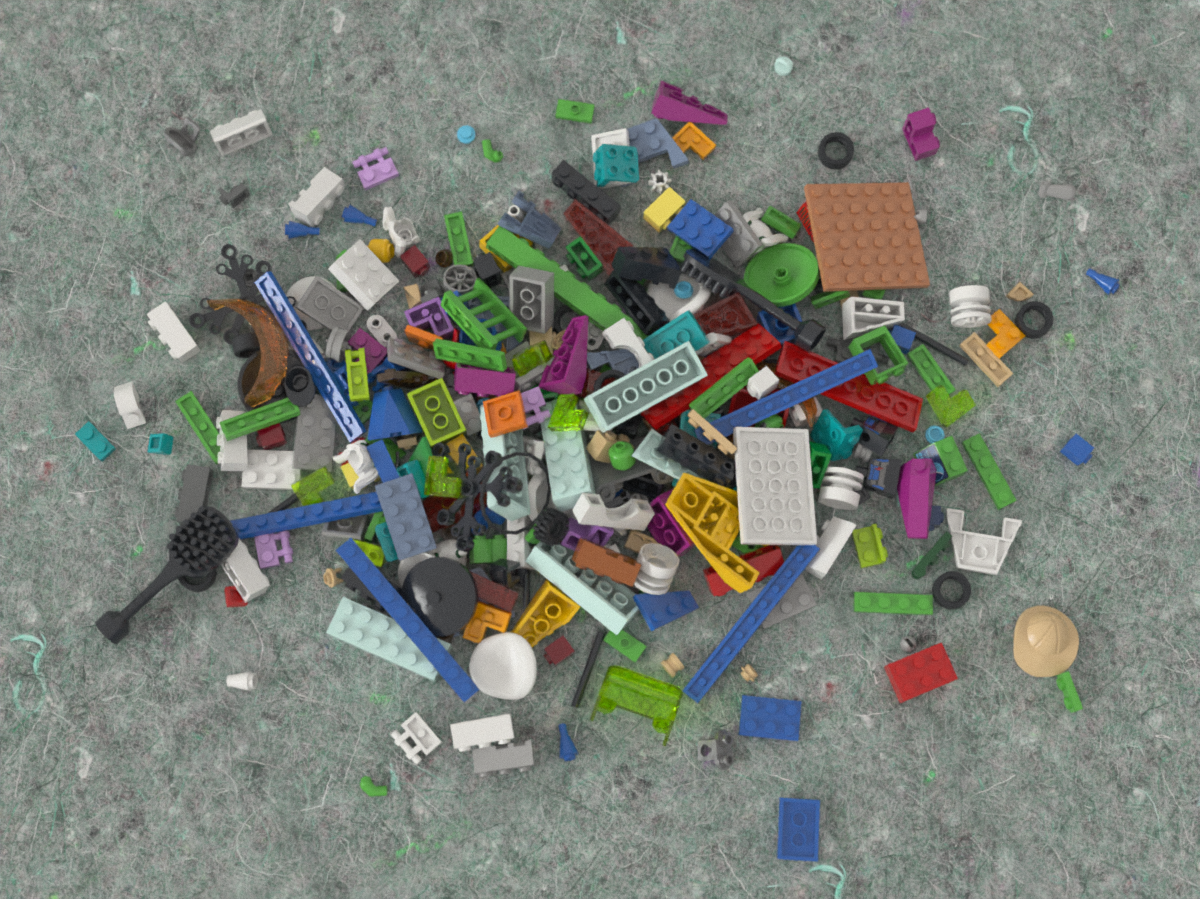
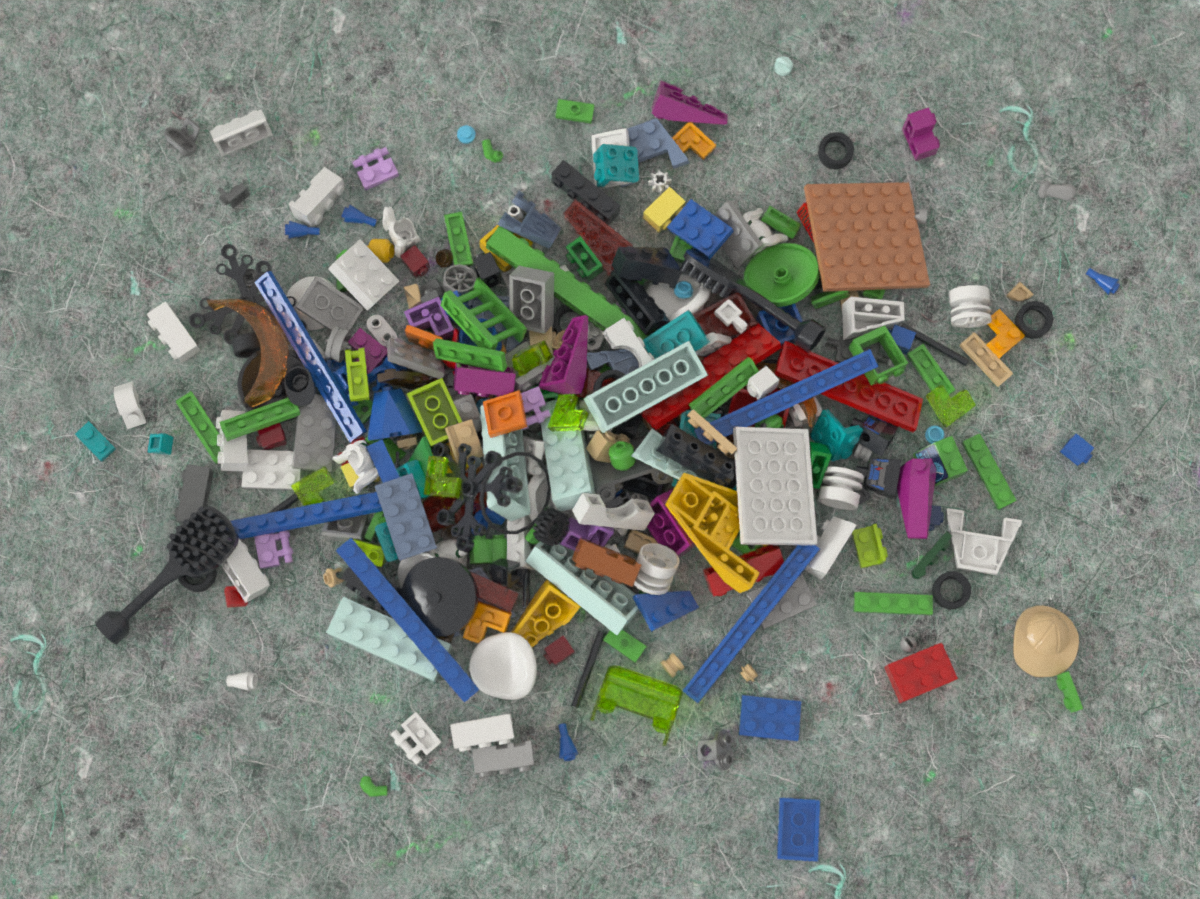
none -> tan plate [445,419,484,464]
none -> white plate [714,299,748,334]

